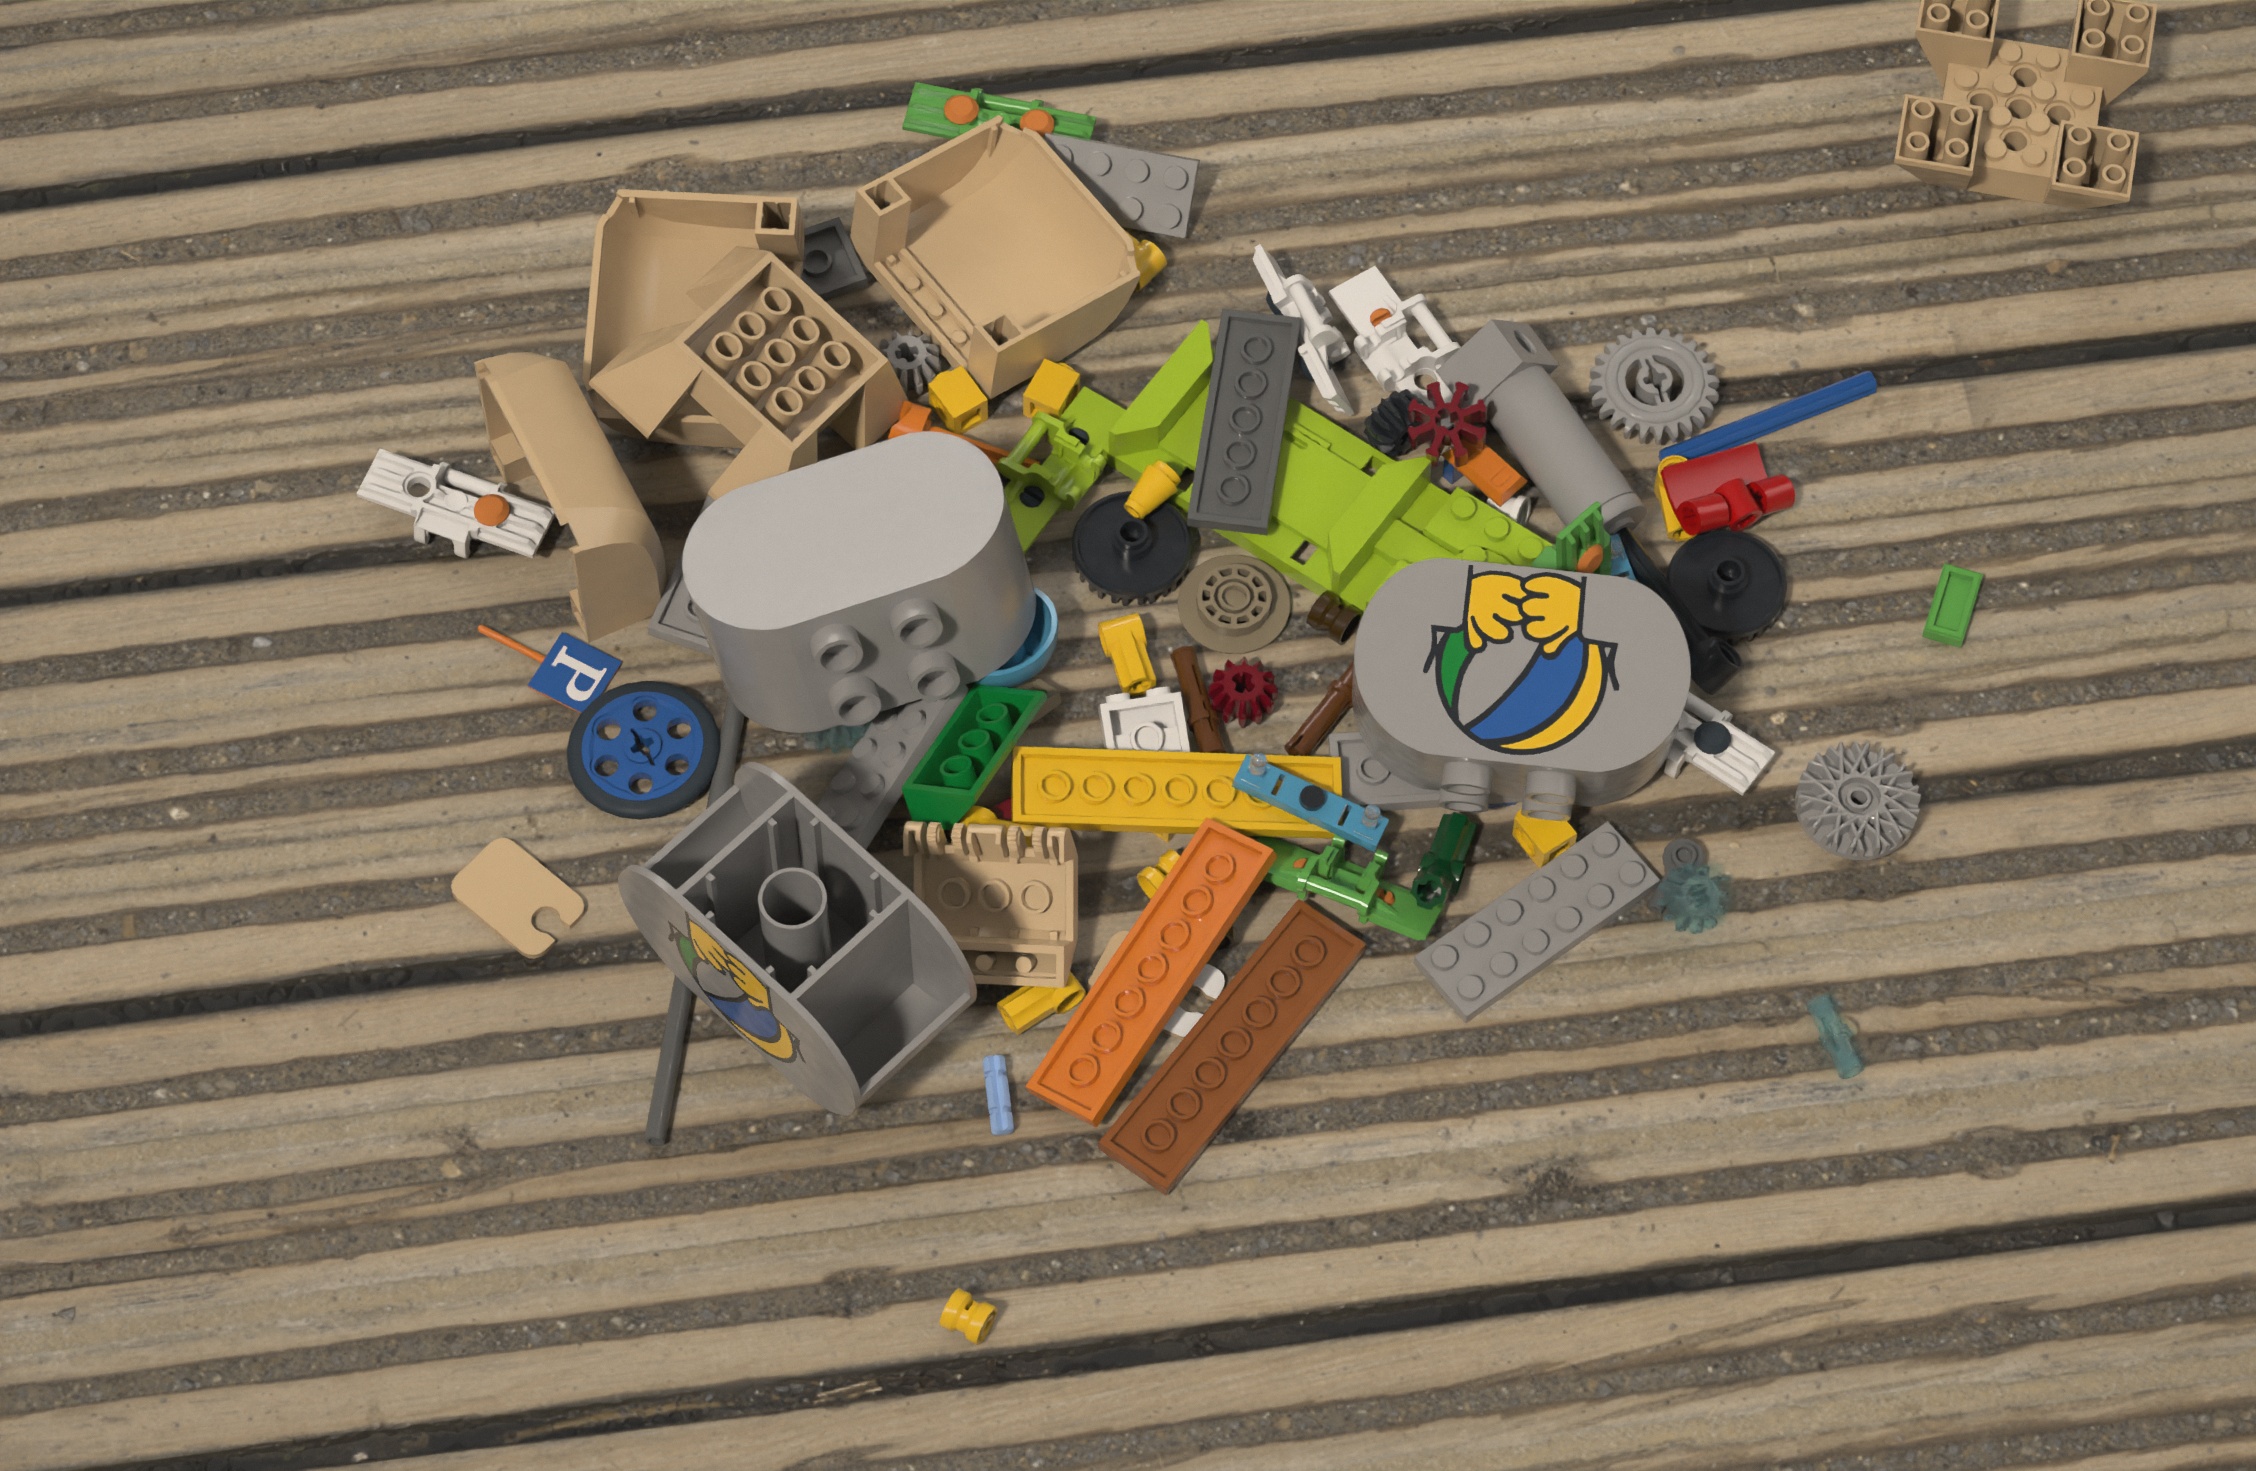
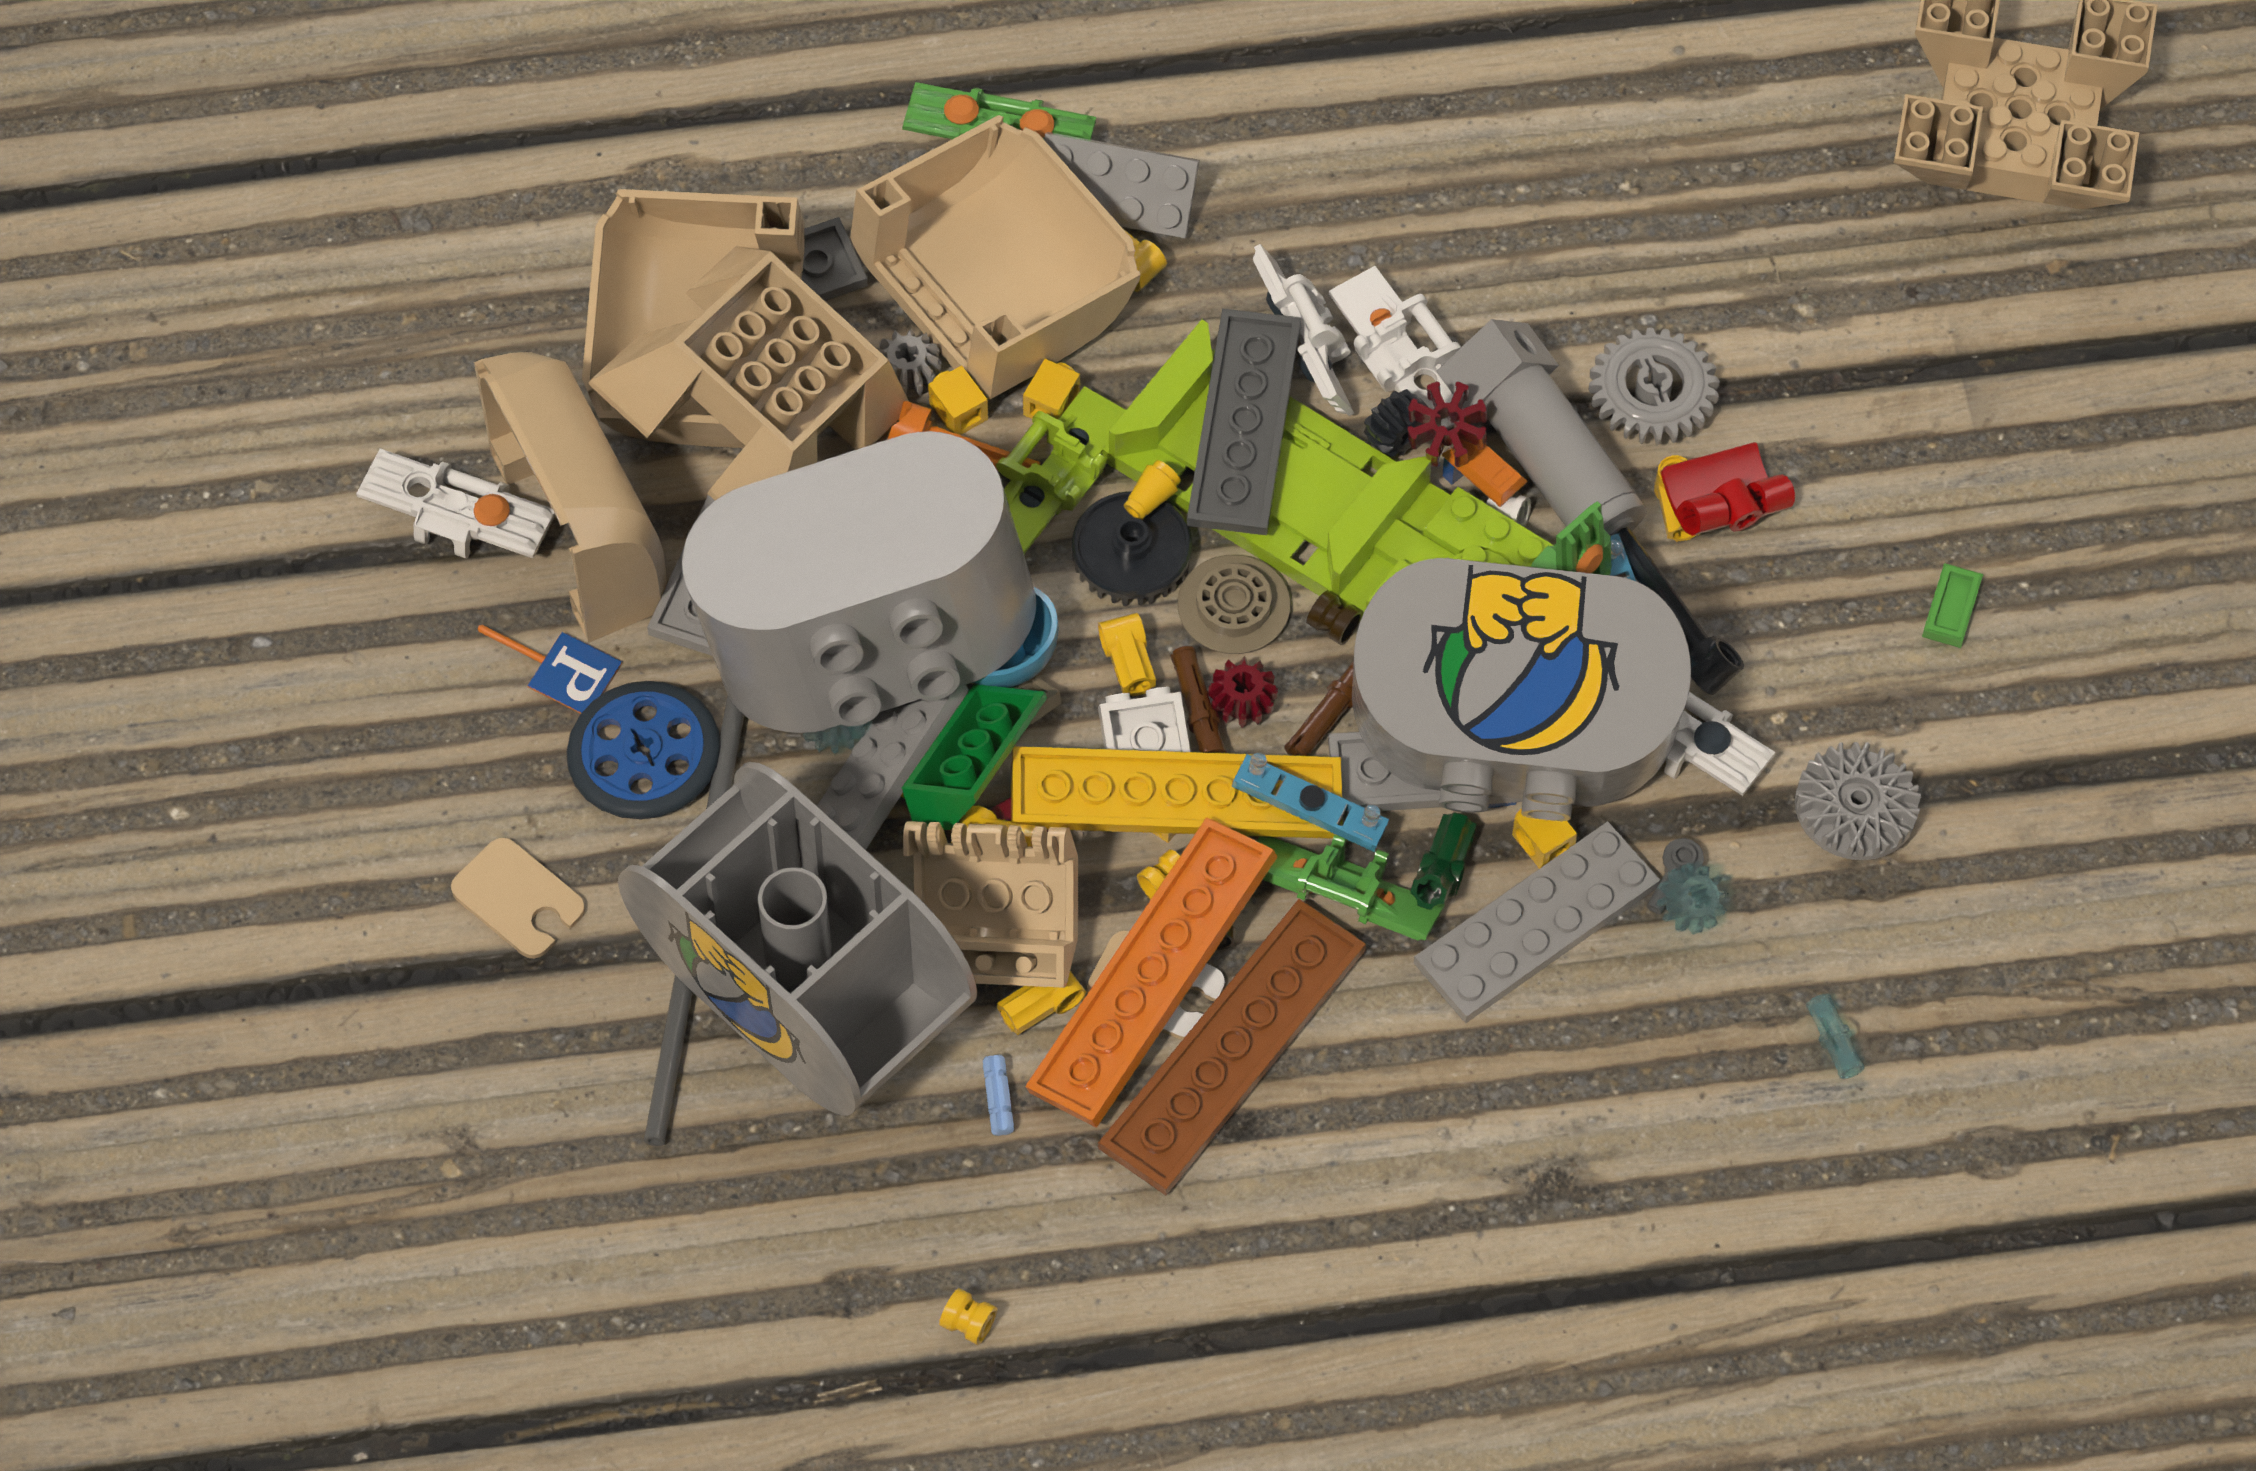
blue axle [1658,371,1877,462] -> none
black wheel [1666,530,1787,646] -> none

